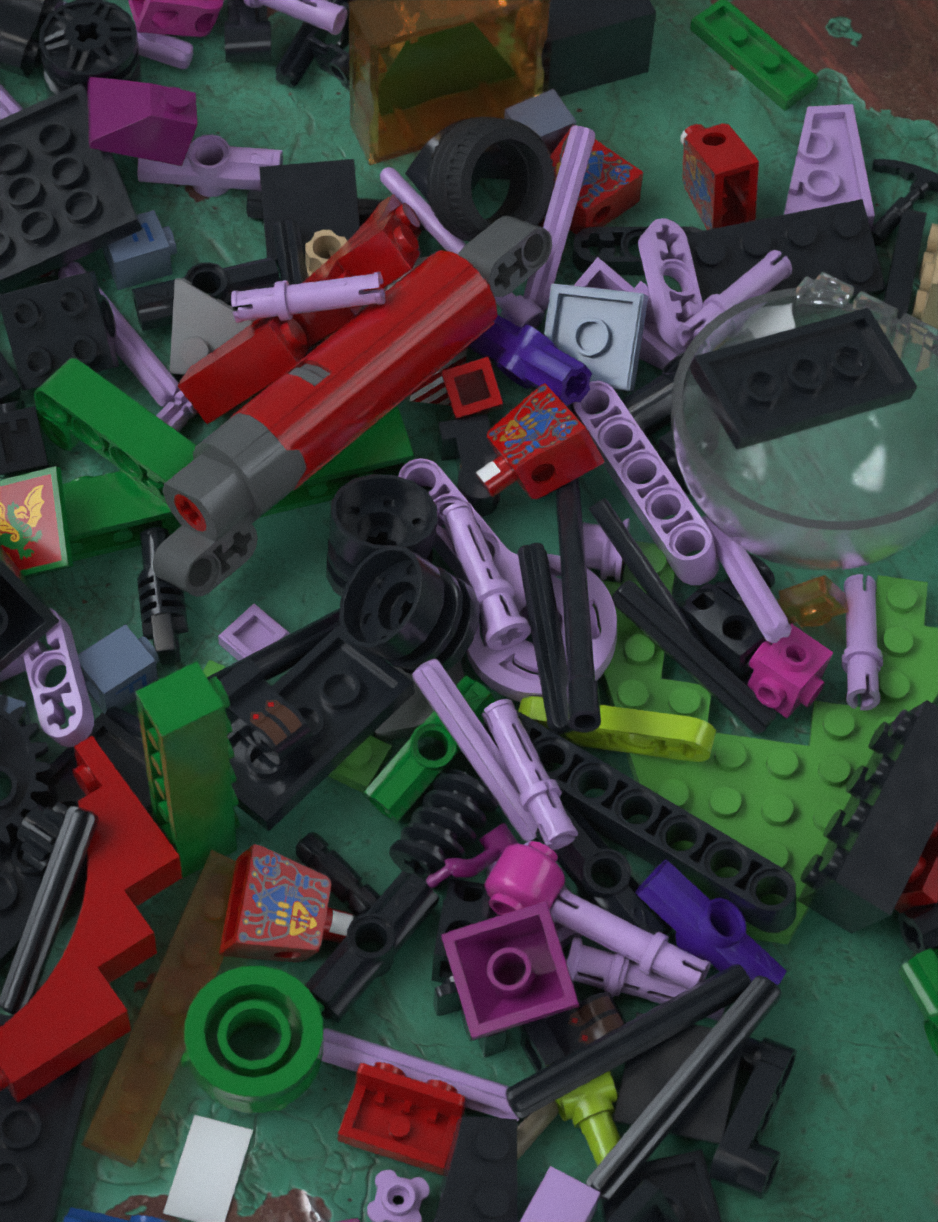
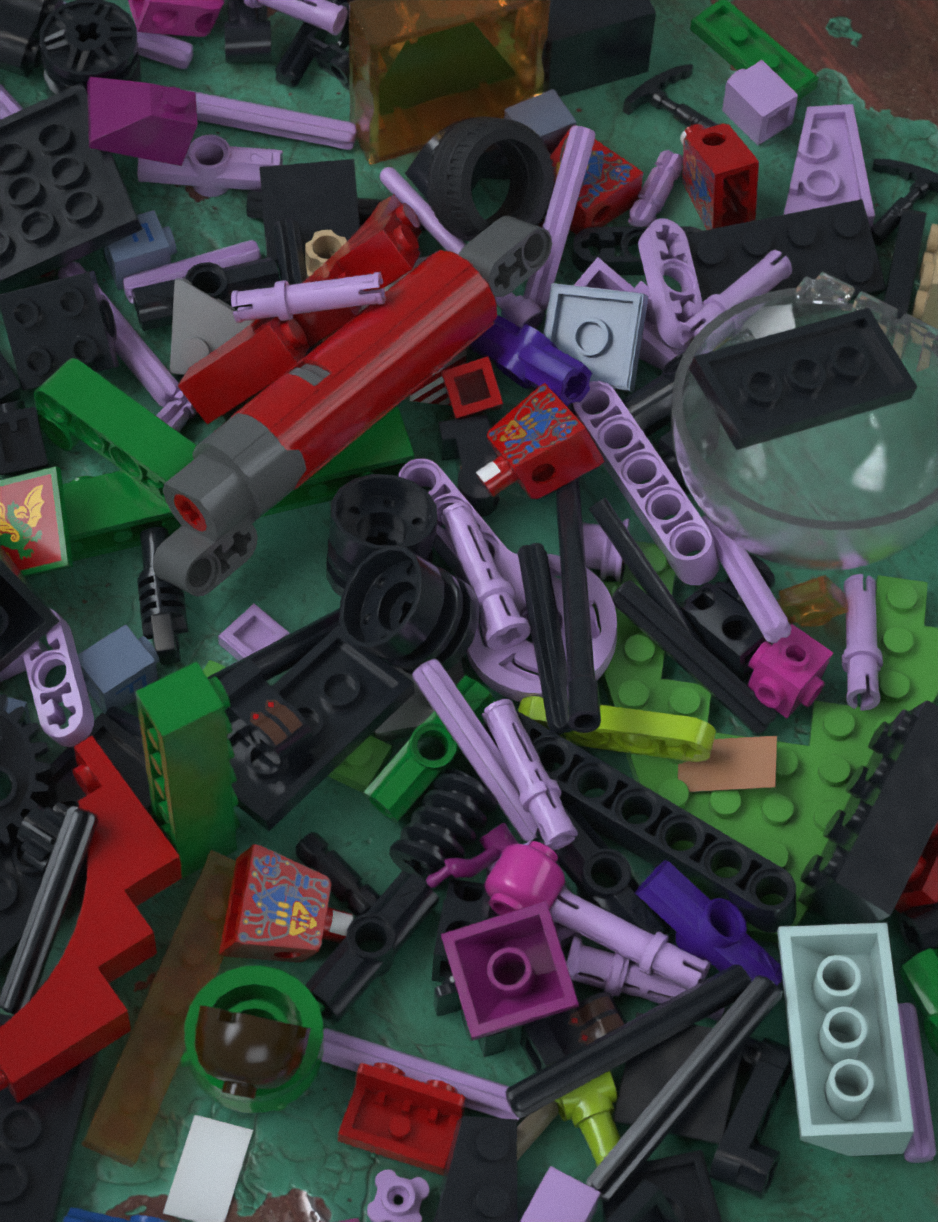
none -> lavender axle [123,240,262,304]
none -> lavender axle [186,90,357,150]
none -> dark brown cylinder [194,1005,311,1099]
none -> black piece [623,64,719,128]
none -> lavender axle [628,150,683,227]
none -> nougat sticker [678,736,777,792]
none -> lavender brick [722,60,798,146]
none -> light aqua slope [777,923,914,1156]
none -> lavender axle [897,1003,936,1163]

